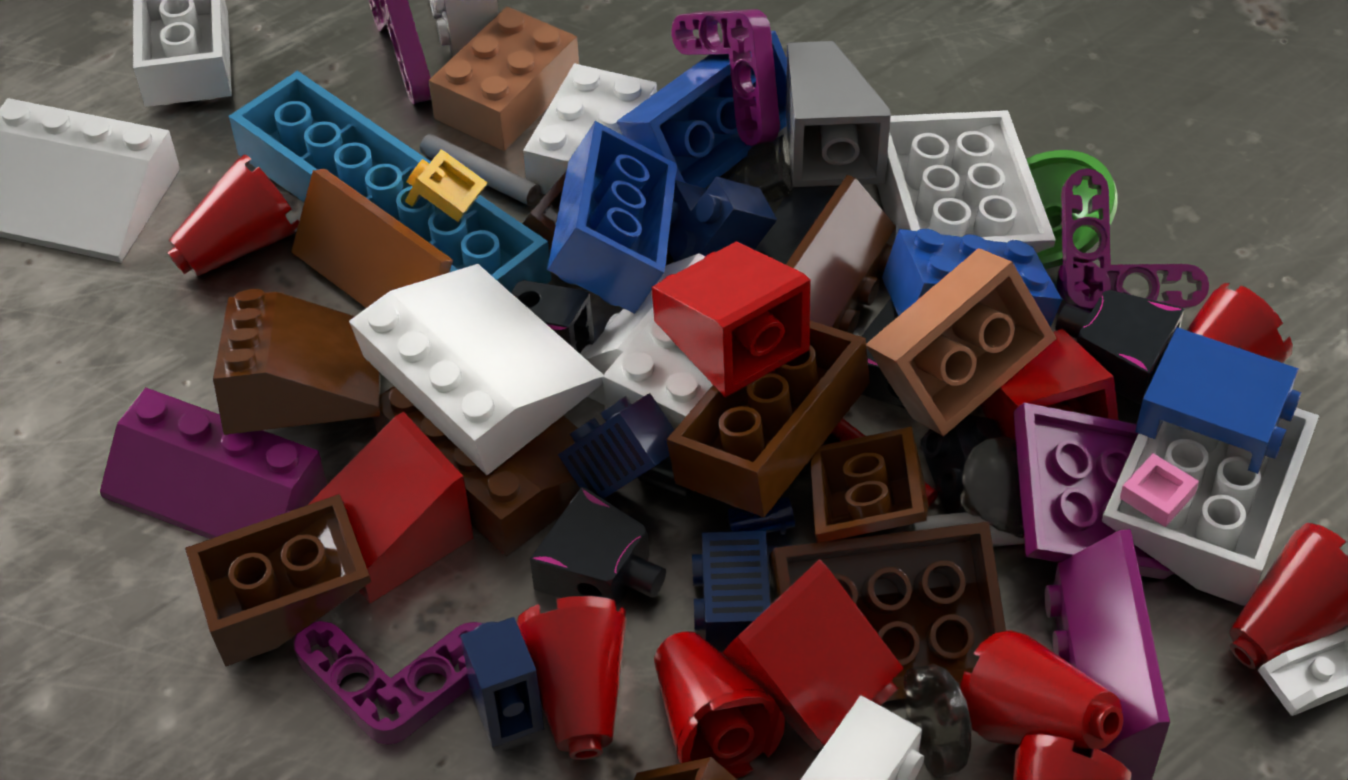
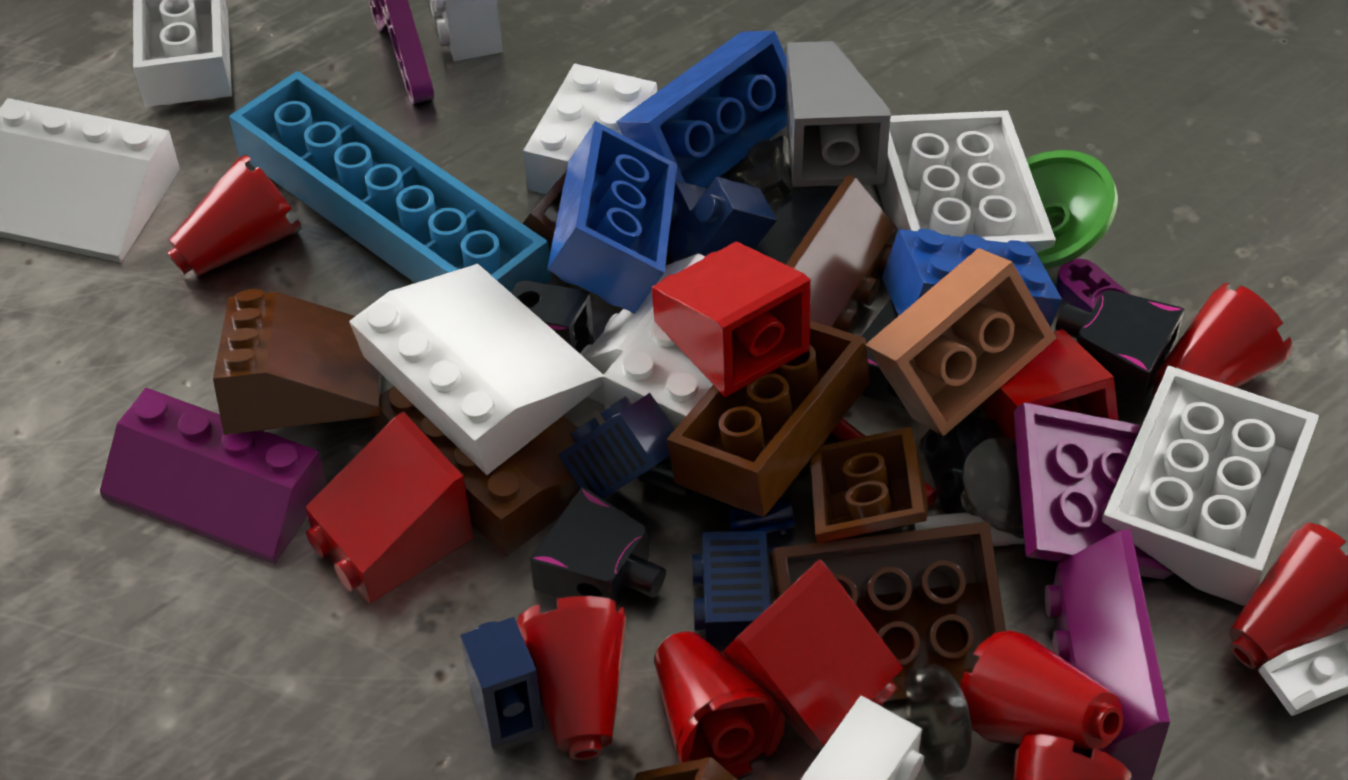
reddish brown slope [185,494,371,667] -> none
dark orange tile [291,169,453,308] -> none
magenta beam [294,621,483,745] -> none
yellow bracket [404,149,488,222] -> none
light grey piece [420,133,540,206] -> none
nougat brick [429,7,579,151] -> none
magenta beam [671,9,780,146] -> none
magenta beam [1061,168,1209,311] -> none
bright pink plate [1120,453,1199,527] -> none
blue panel [1135,327,1302,474] -> none

